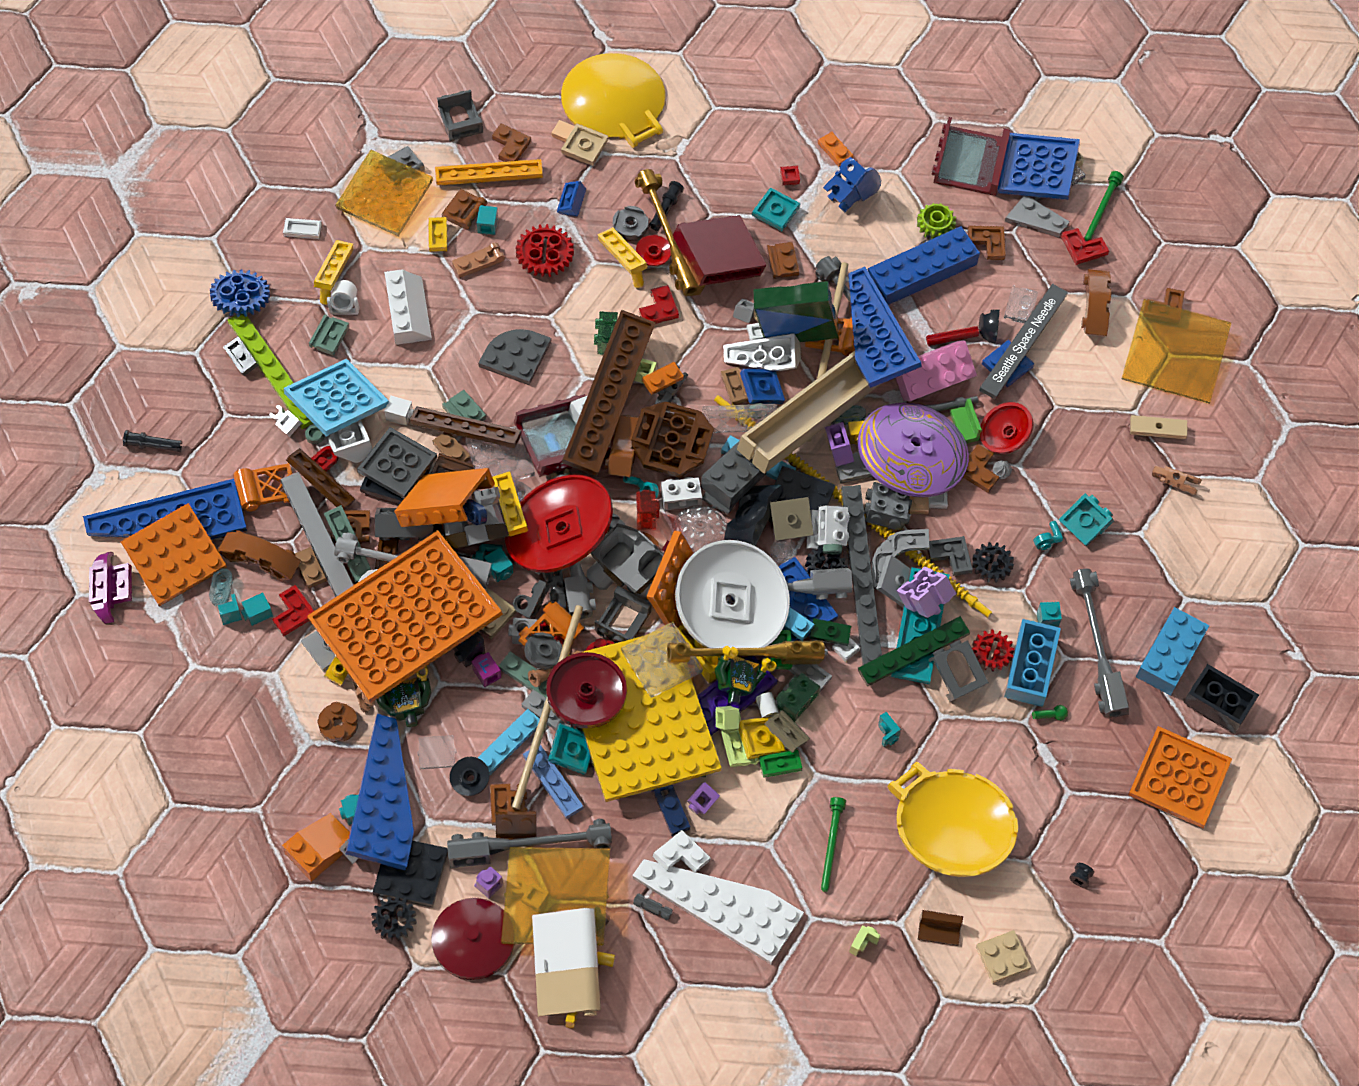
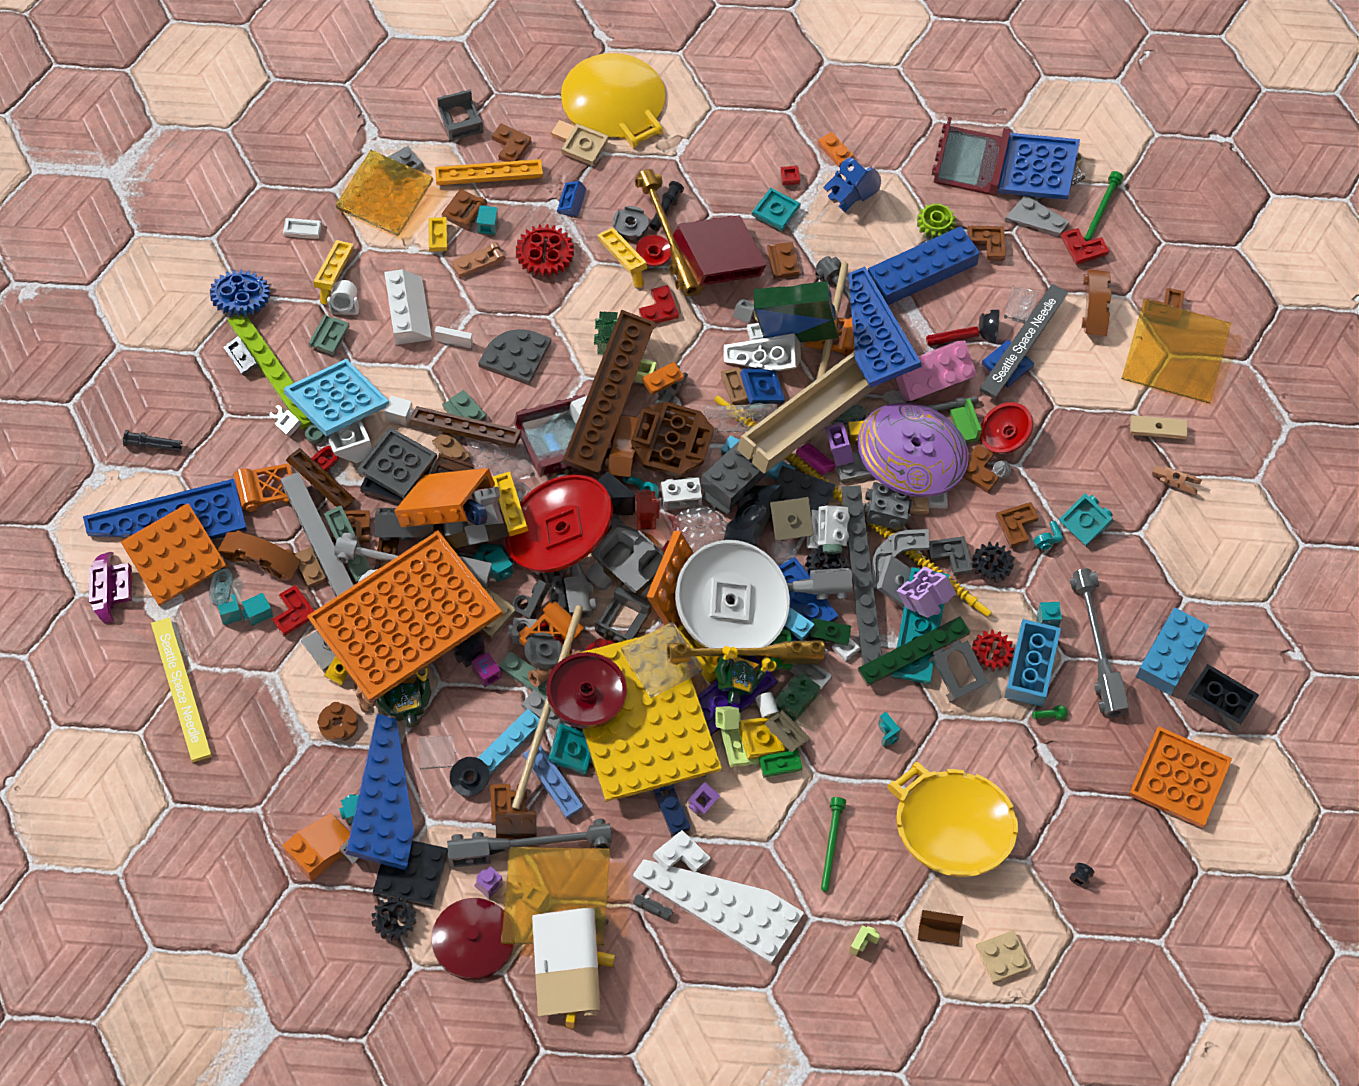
none -> light yellow tile [151,617,212,763]
none -> white tile [435,326,473,349]
none -> black slope [598,472,636,515]
none -> dark pink plate [796,443,836,475]
none -> dark orange plate [996,502,1039,548]

